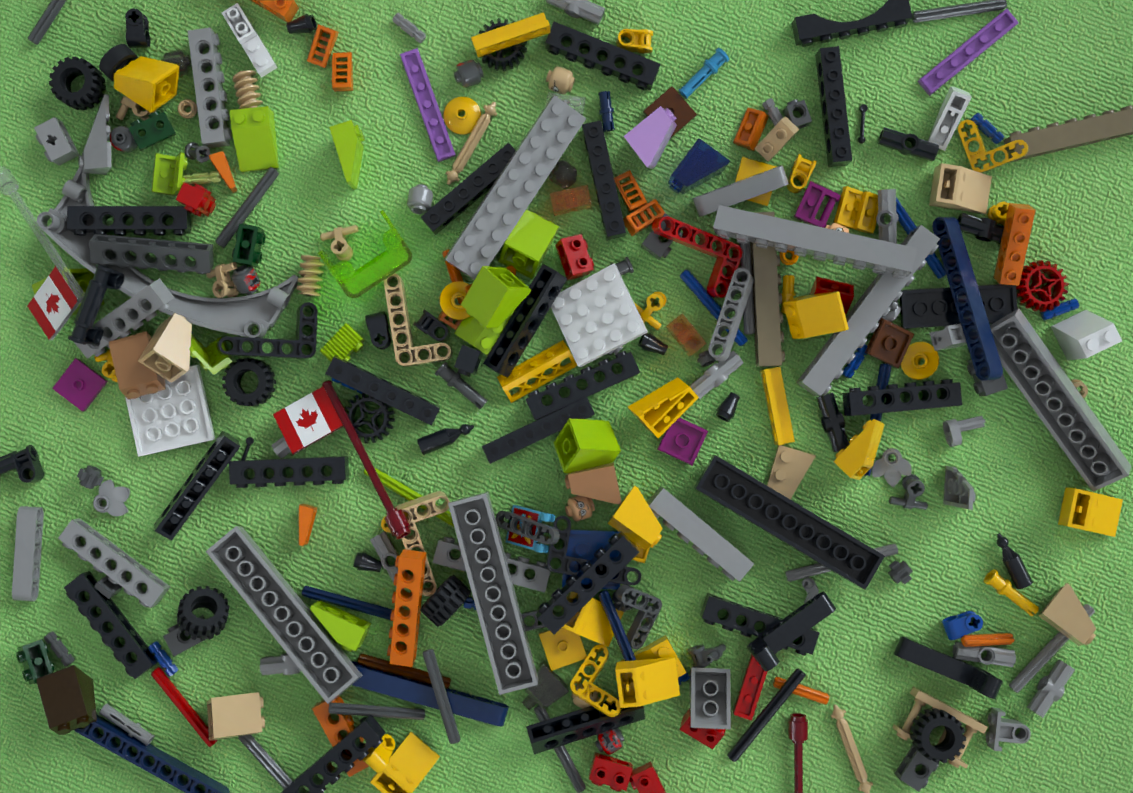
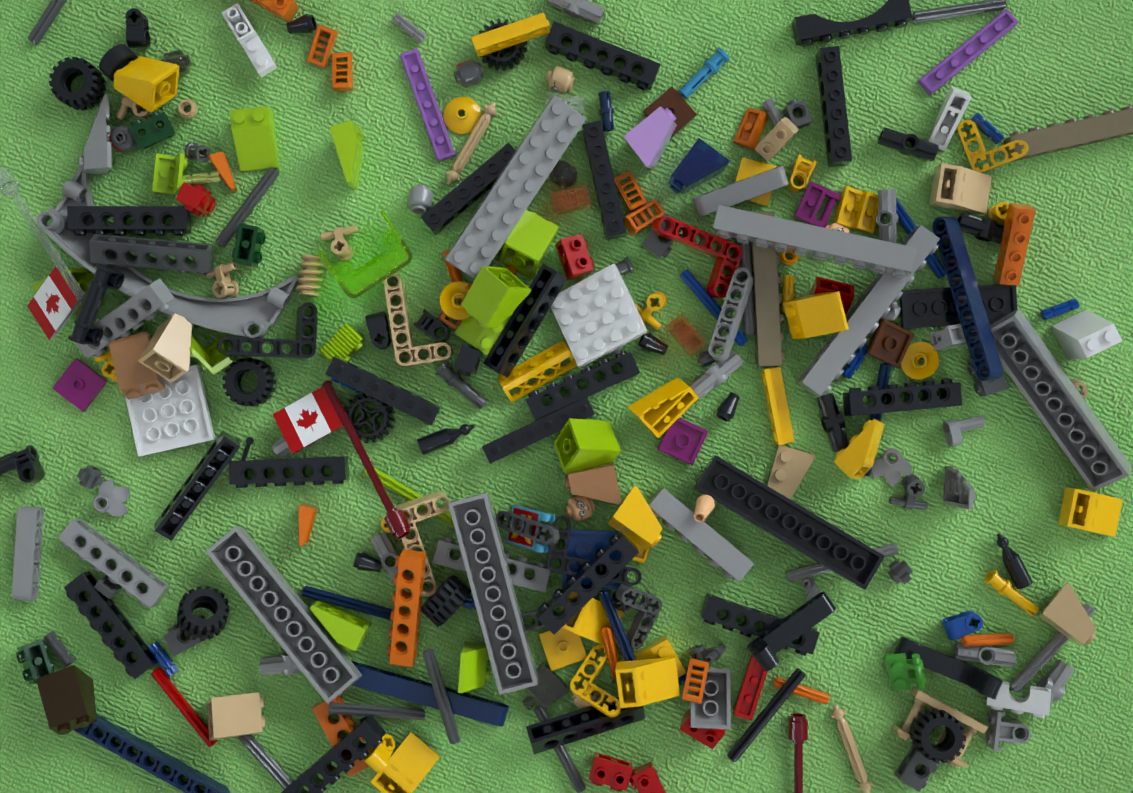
light grey brick [34,117,80,166] -> none
light grey pin [99,703,155,746] -> none
light grey brick [188,28,232,148] -> none
dark grey head [231,265,261,295] -> none
tan piece [232,70,263,109] -> none
reddish brown axle [358,654,451,689] -> none
head [595,728,625,755] -> none
yellow piece [616,29,653,54] -> none
black hinge [858,104,868,144] -> none
red gear [1016,260,1069,312] -> none
none -> lime slope [458,642,490,693]
none -> orange axle [601,625,620,680]
none -> orange slope [682,658,709,704]
none -> light nougat cone [693,495,715,522]
none -> bright green plate [885,653,926,691]
none -> white arch [987,681,1051,718]

